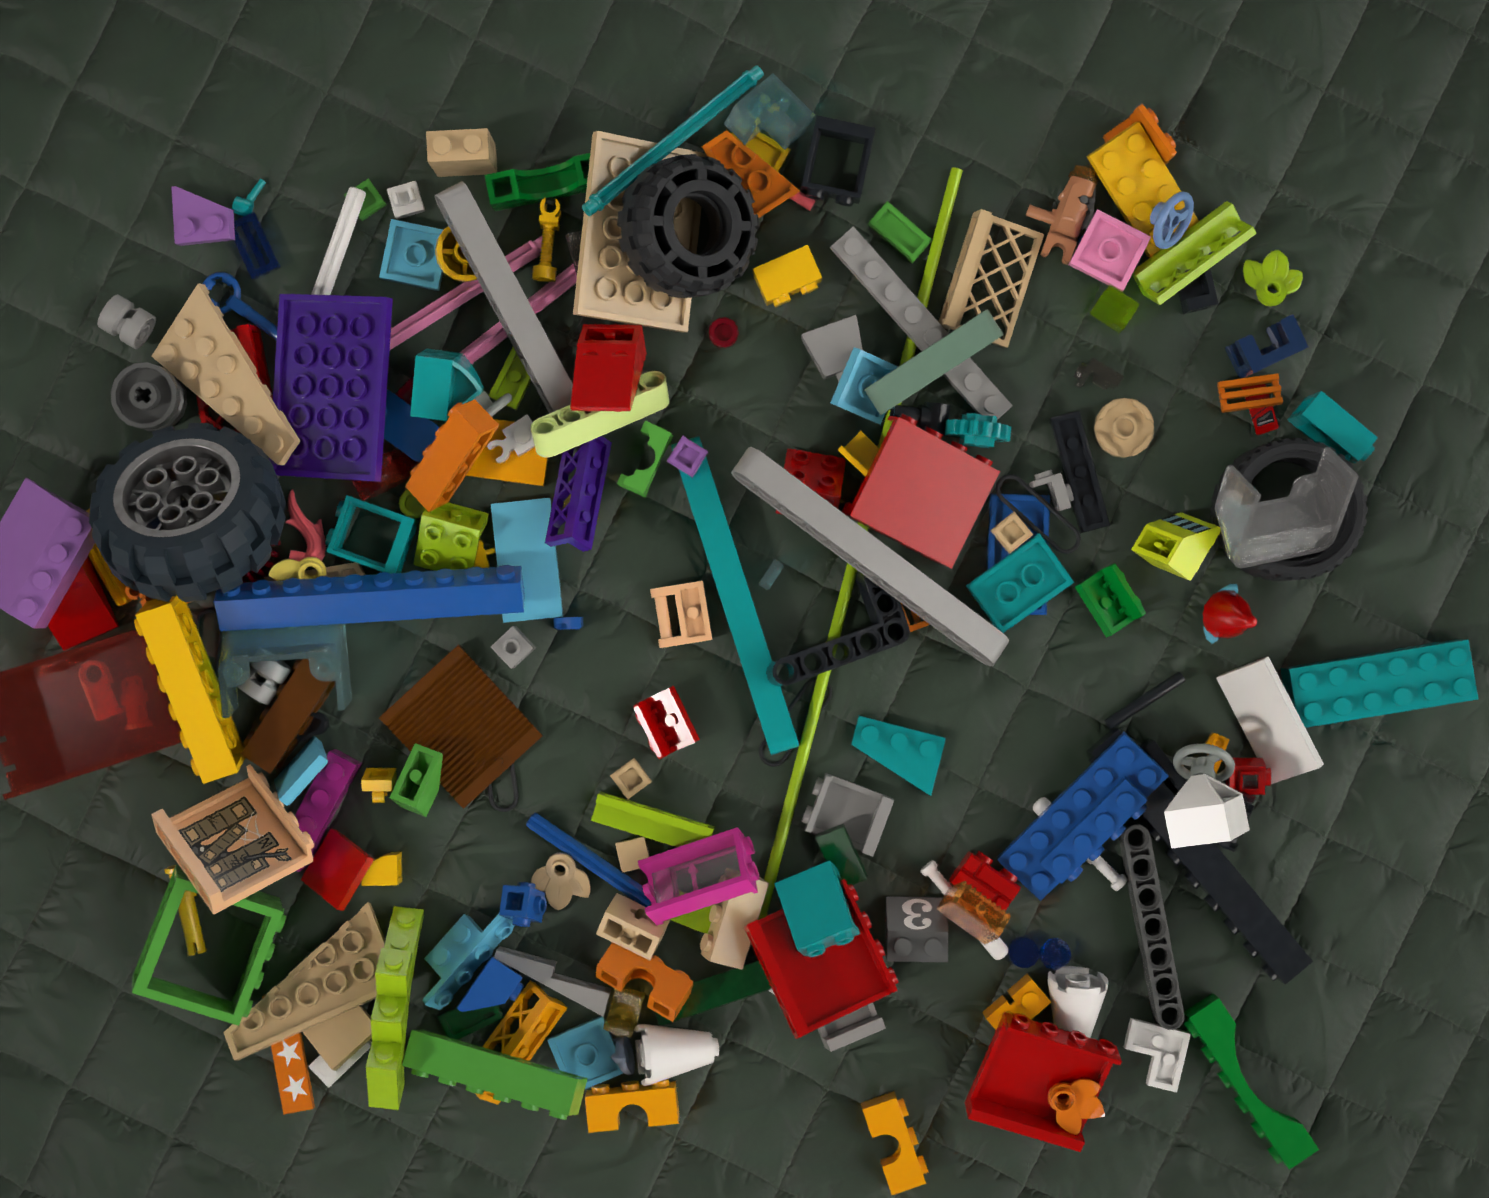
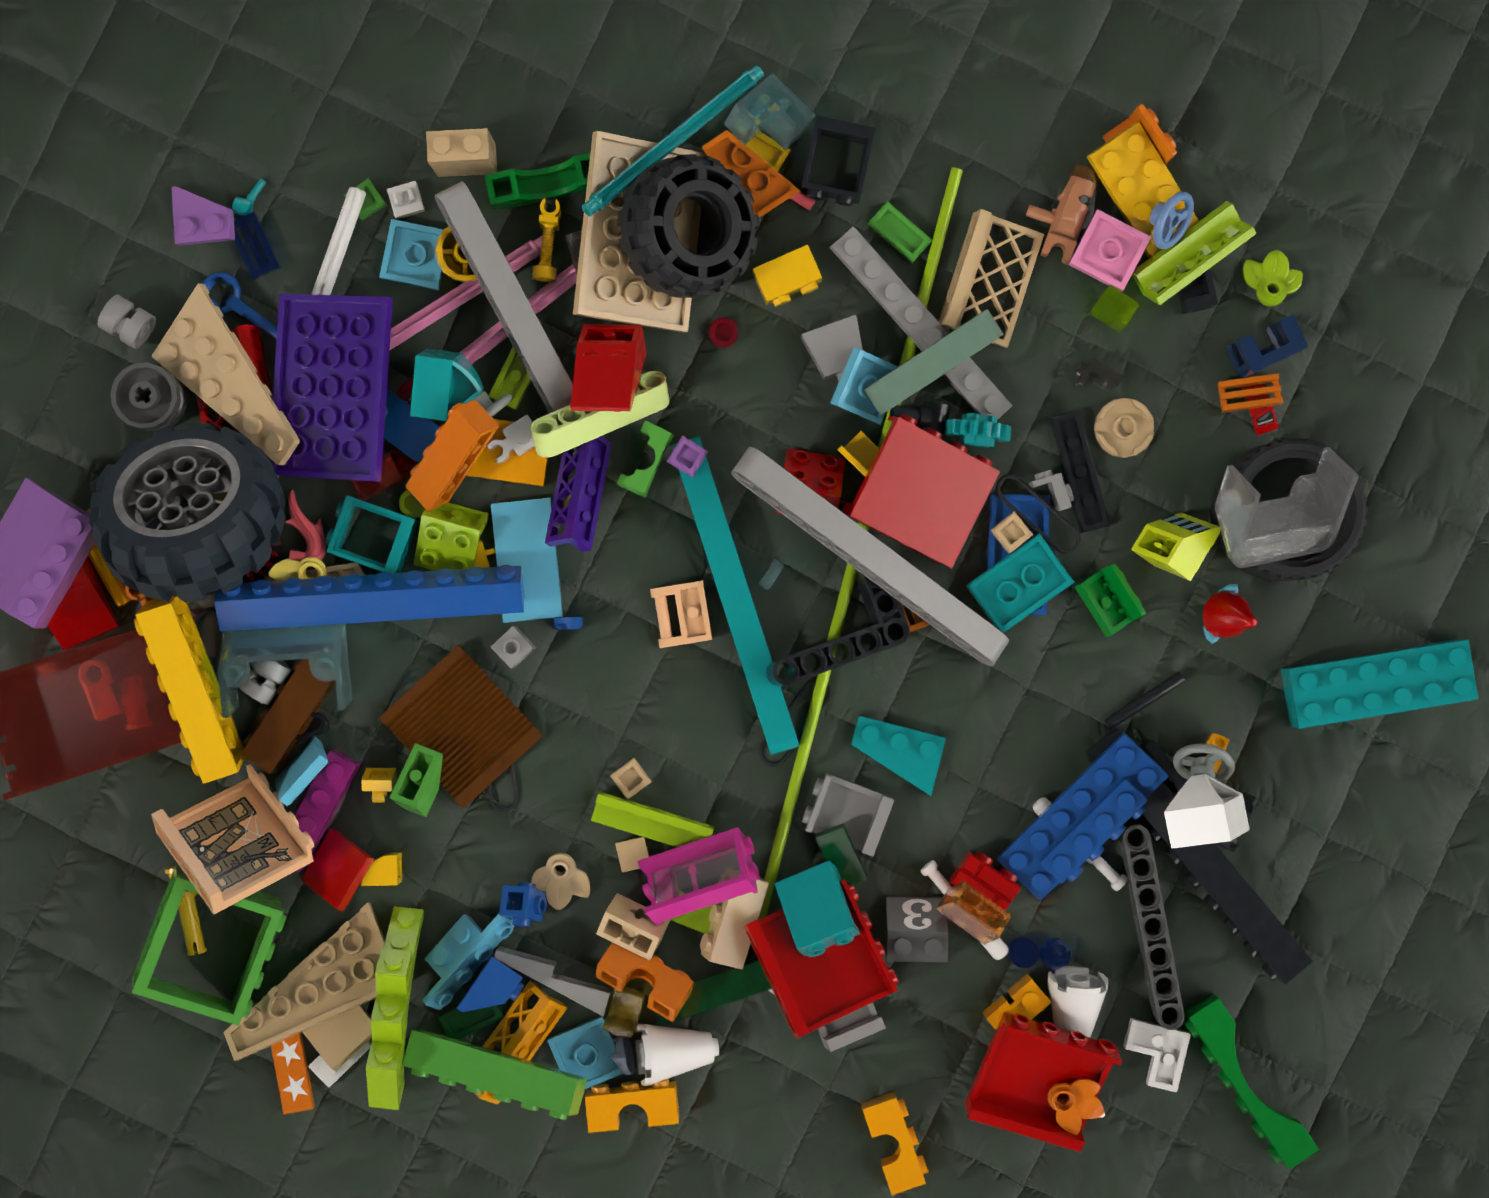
blue axle [526,813,651,907] -> none
red bracket [633,686,700,759] -> none
white tile [1216,656,1324,784] -> none
red window [1225,758,1271,795] -> none
teal window [1287,391,1378,464] -> none

